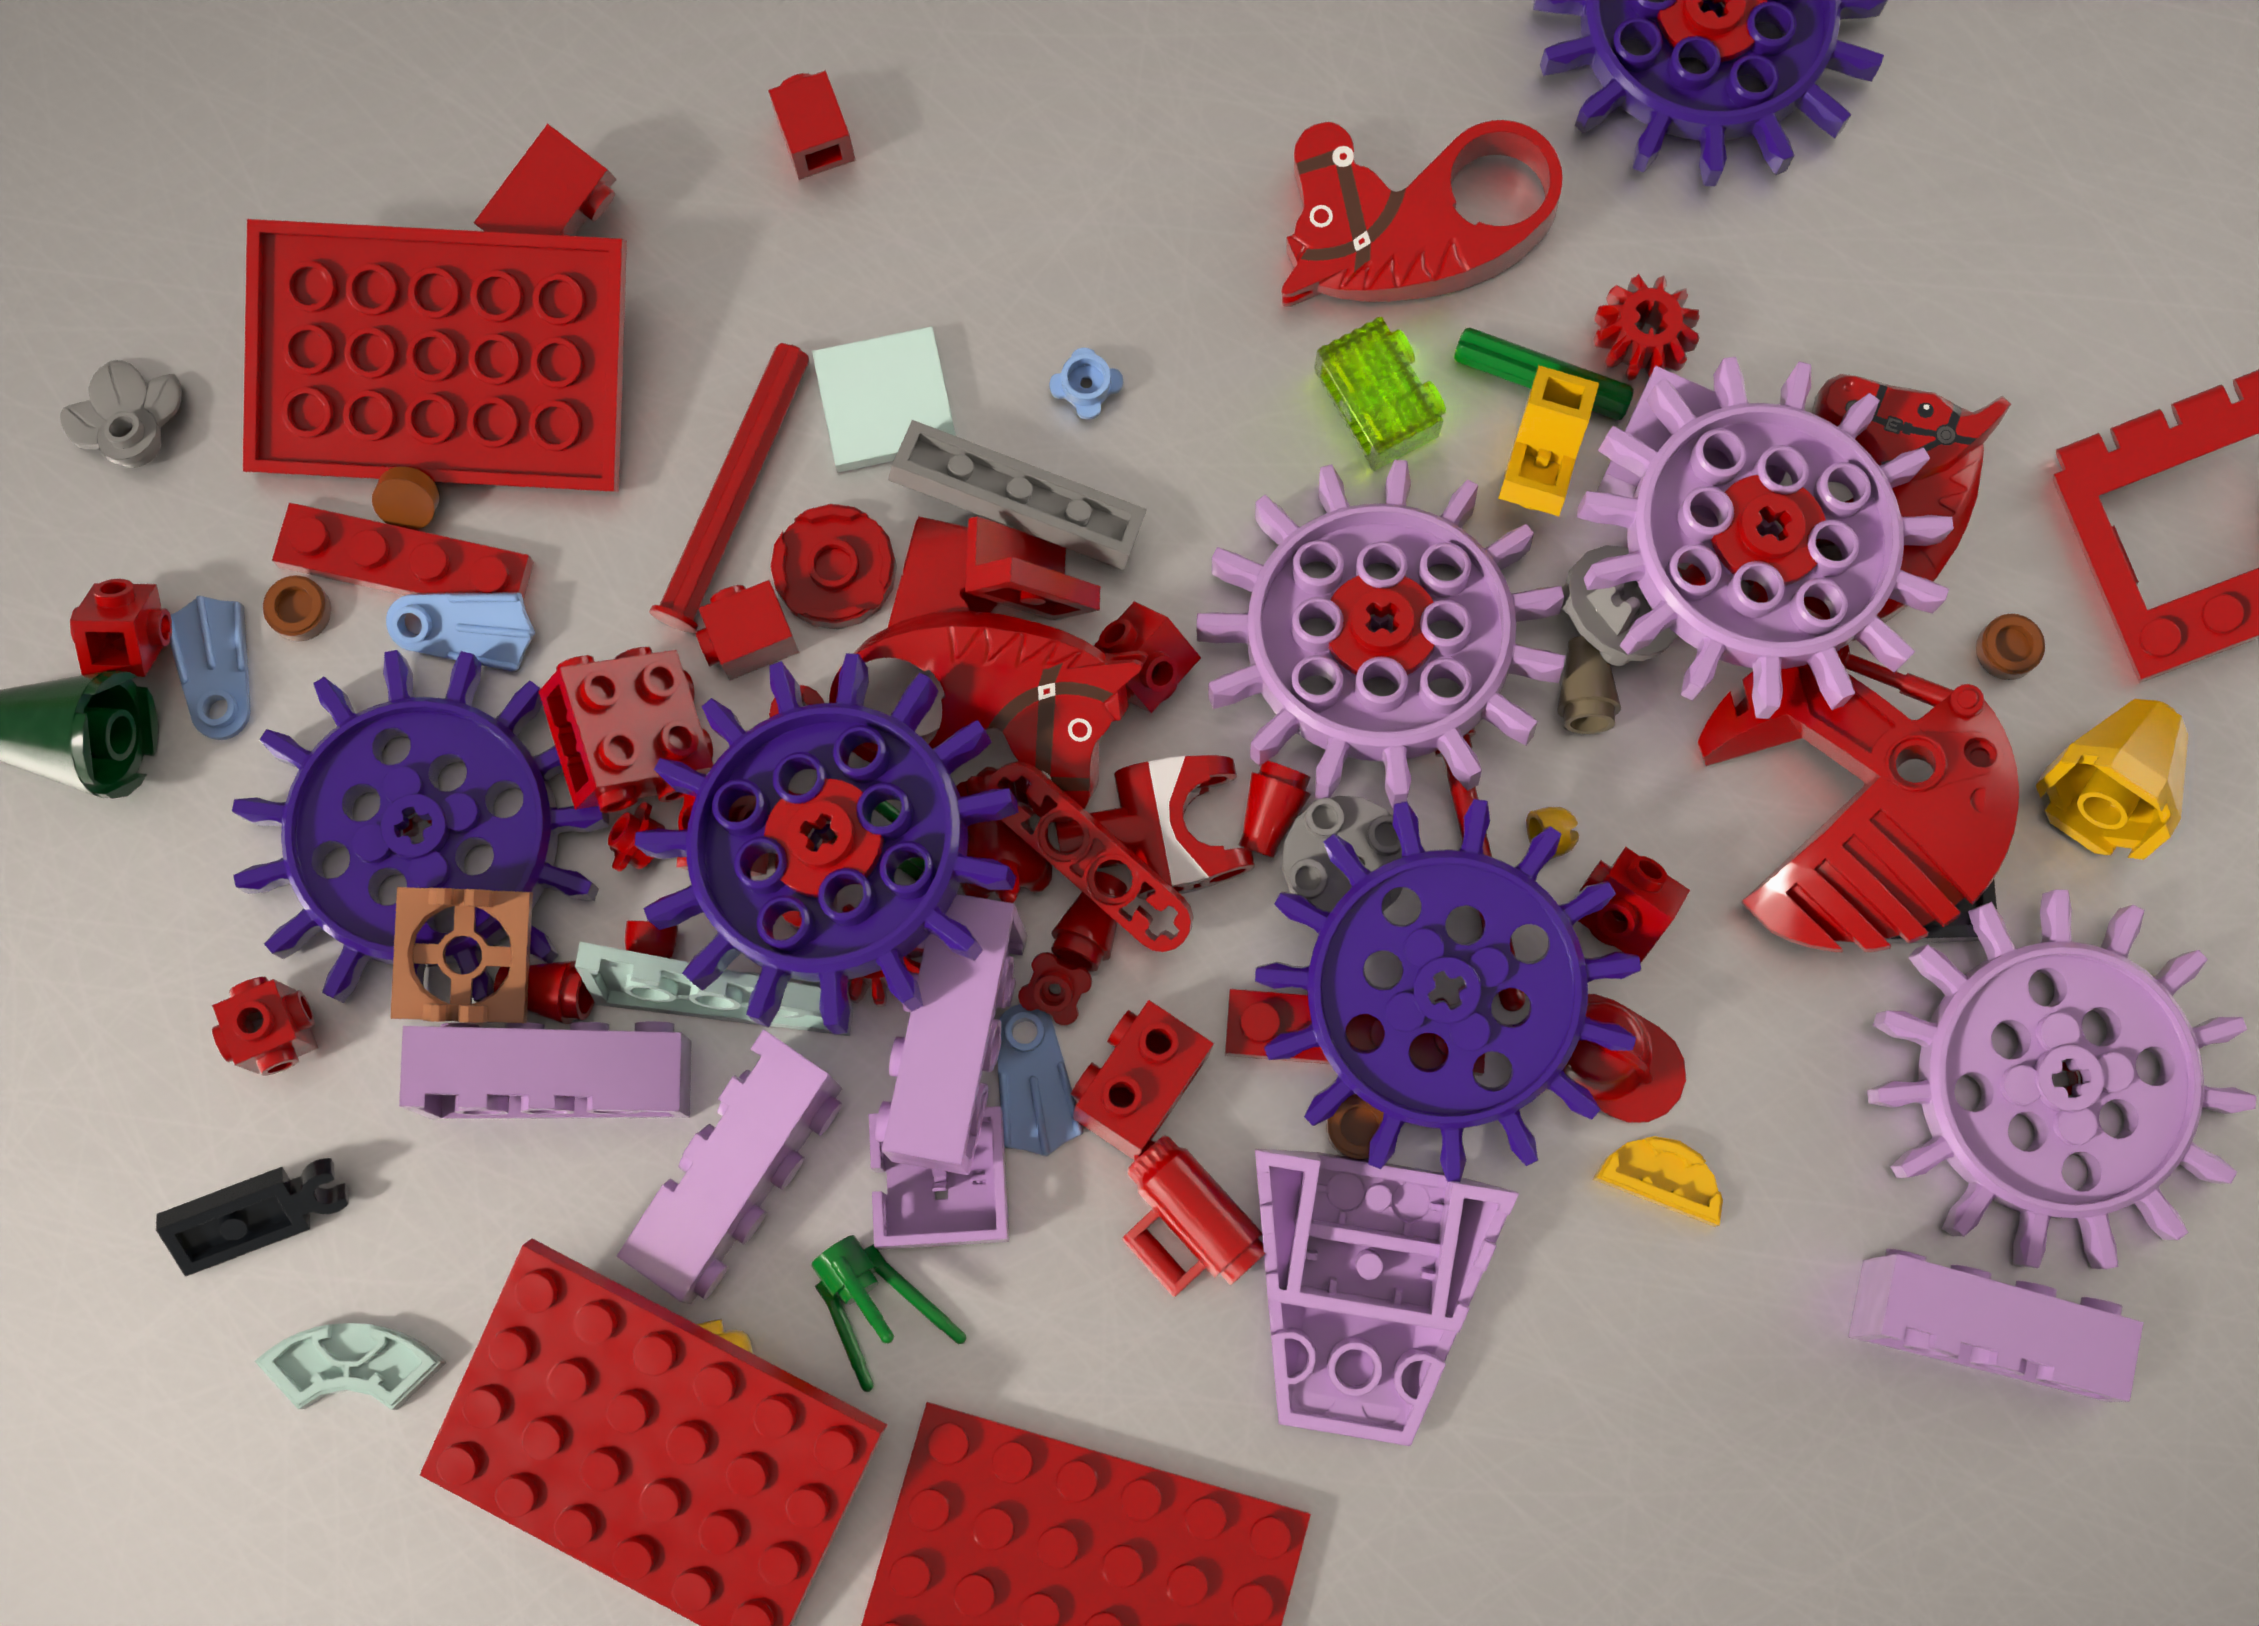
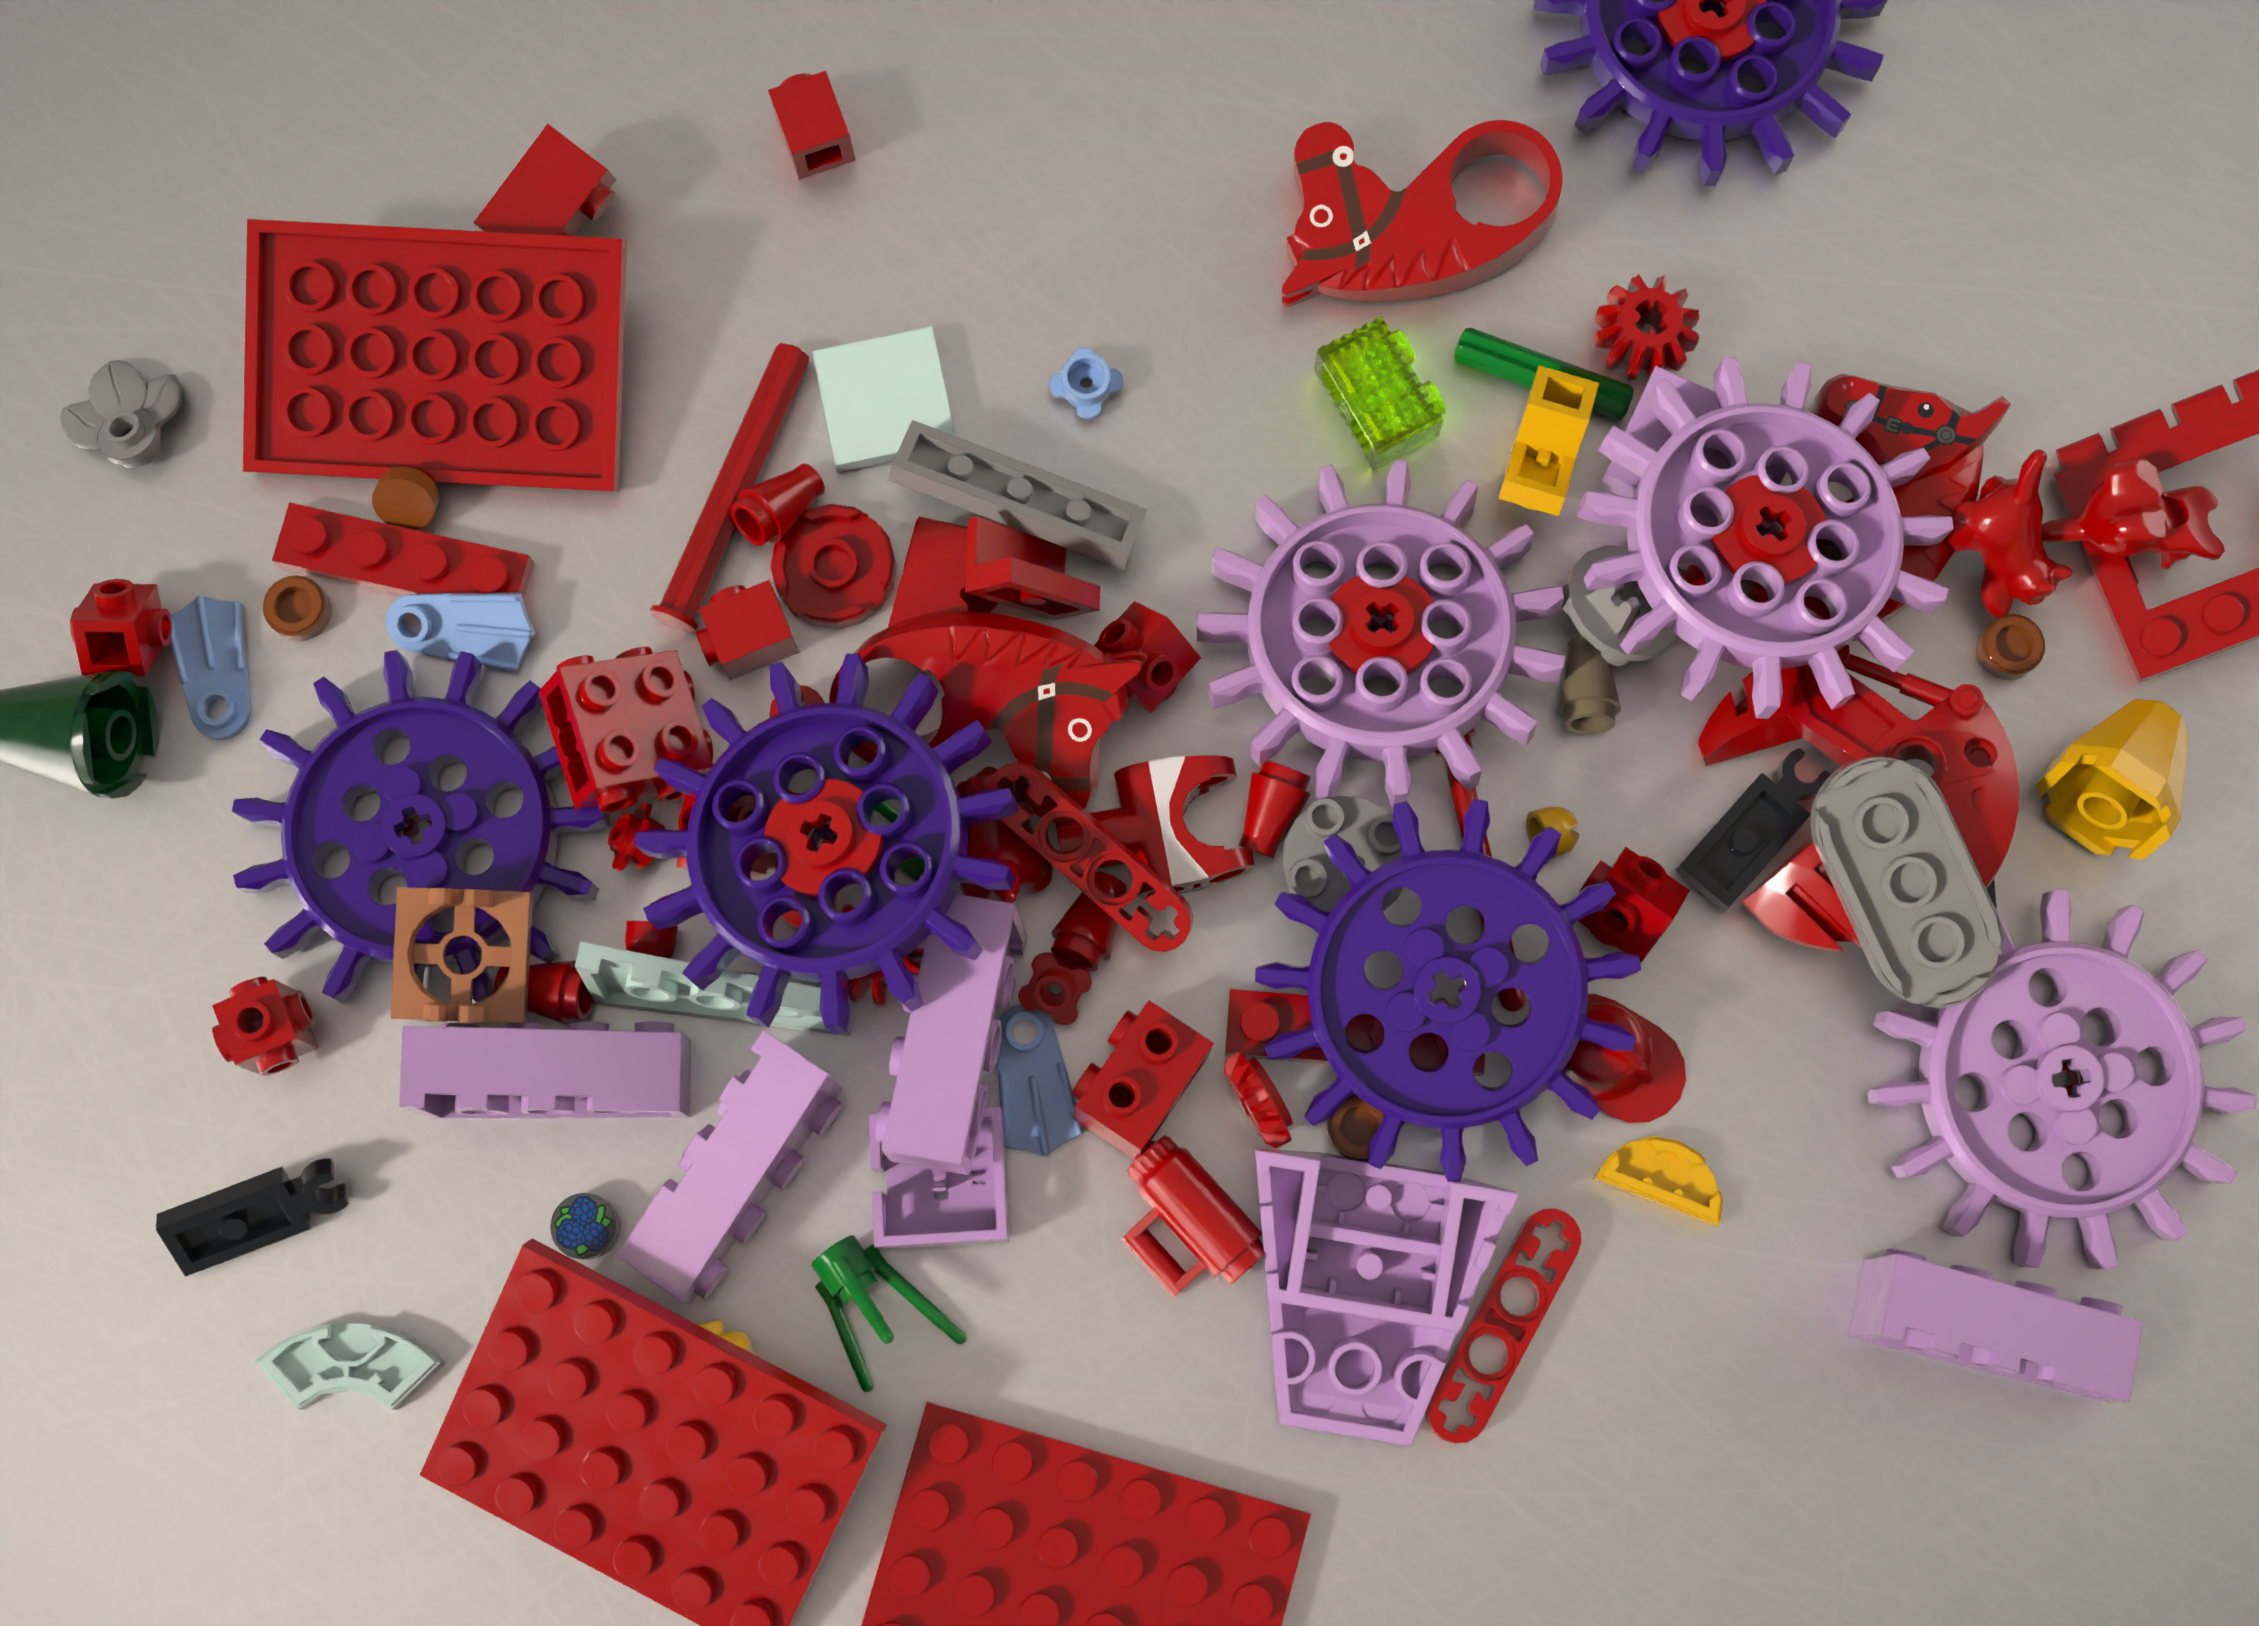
none -> tile [550,1193,620,1260]
none -> red cone [731,463,825,546]
none -> red gear [1224,1050,1293,1149]
none -> red beam [1425,1208,1582,1443]
none -> black plate [1675,748,1831,912]
none -> light grey tile [1810,756,2004,1008]
none -> red animal [1947,450,2073,618]
none -> red animal [2041,459,2225,569]

